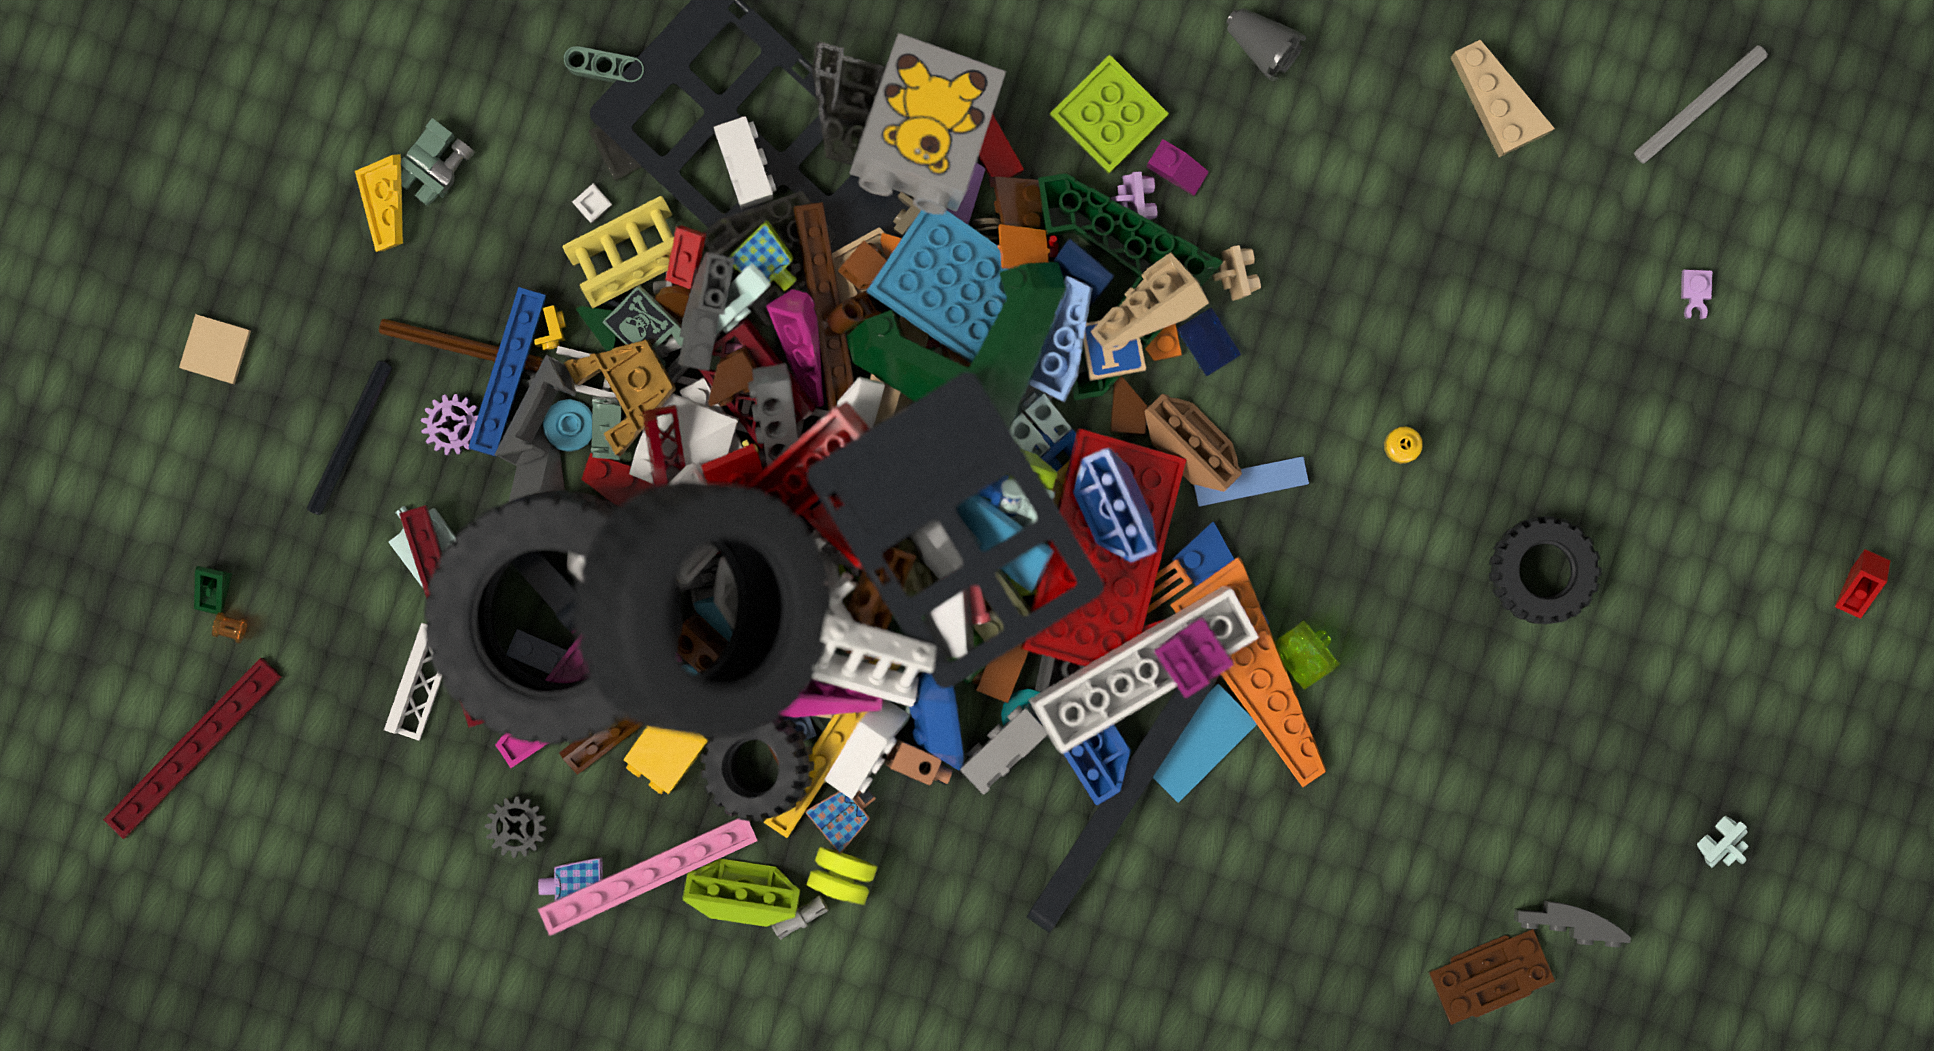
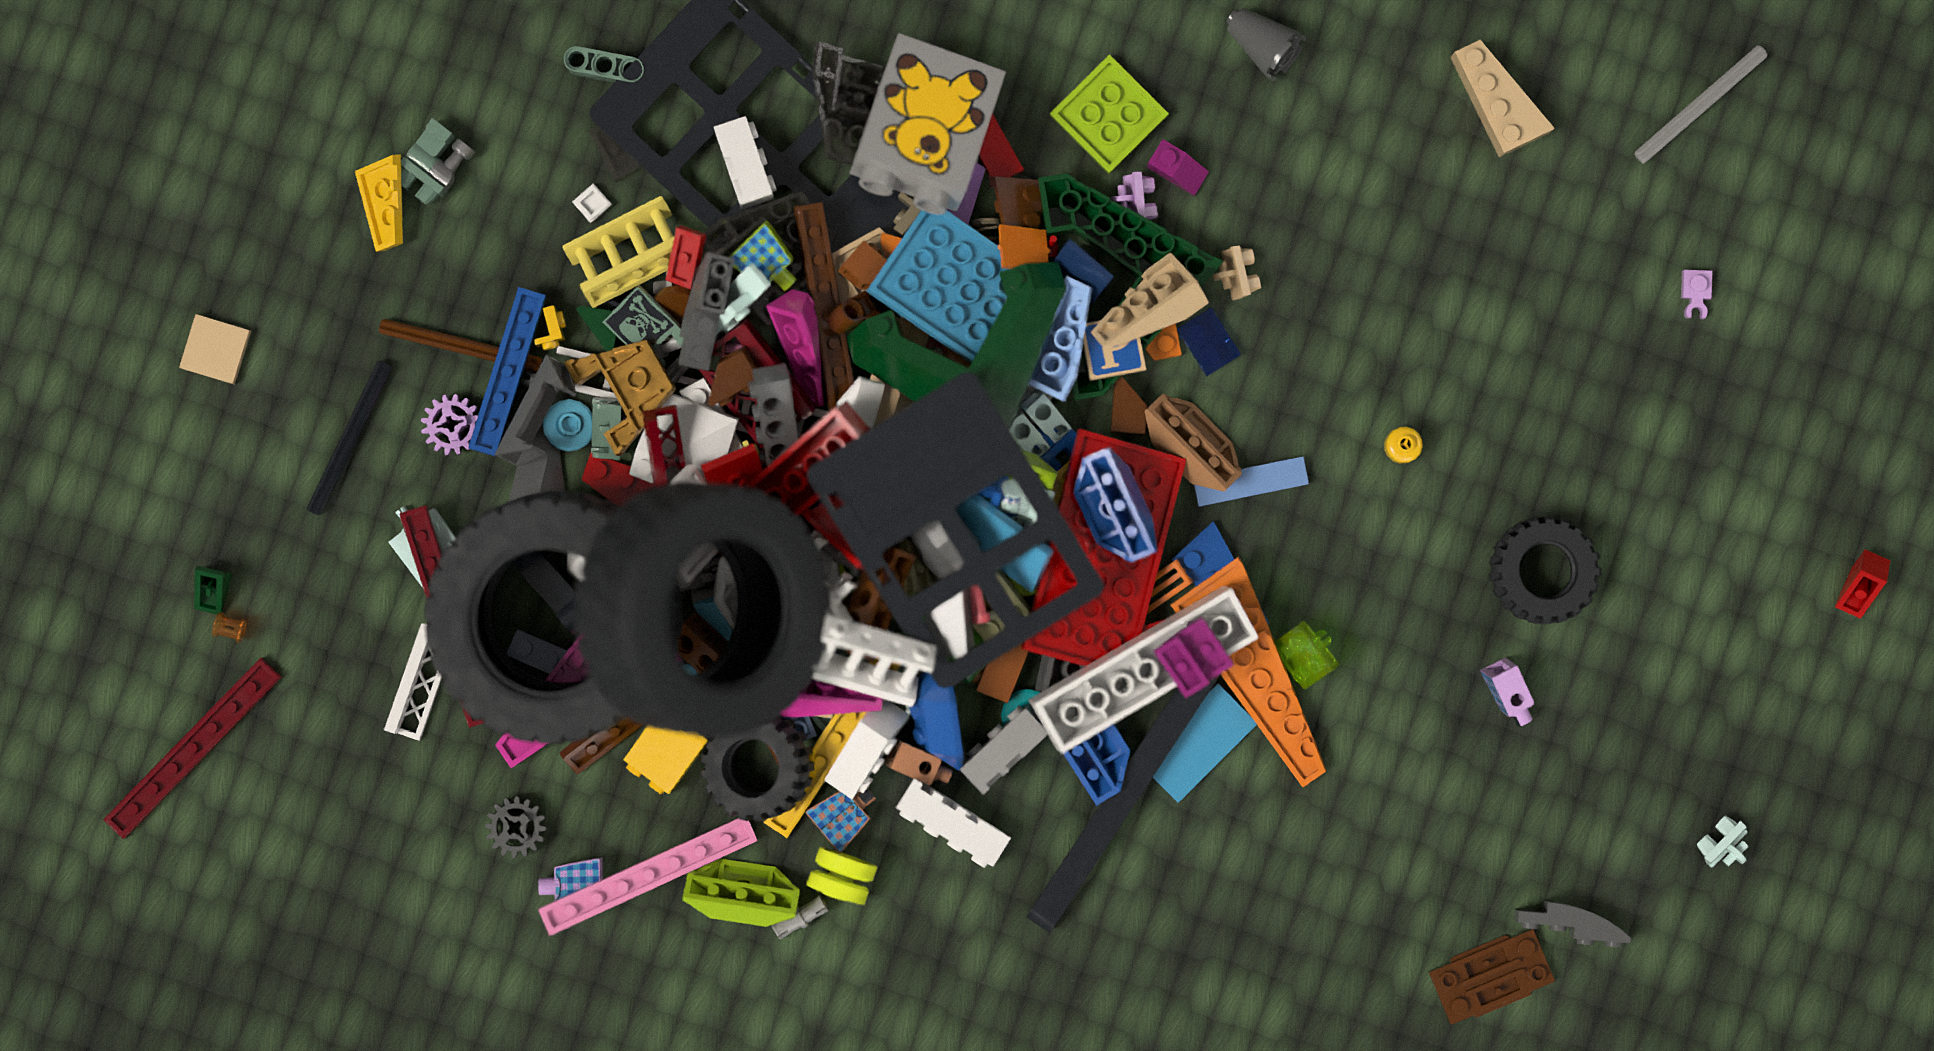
none -> white wedge [896,779,1011,868]
none -> lavender torso [1480,657,1534,726]

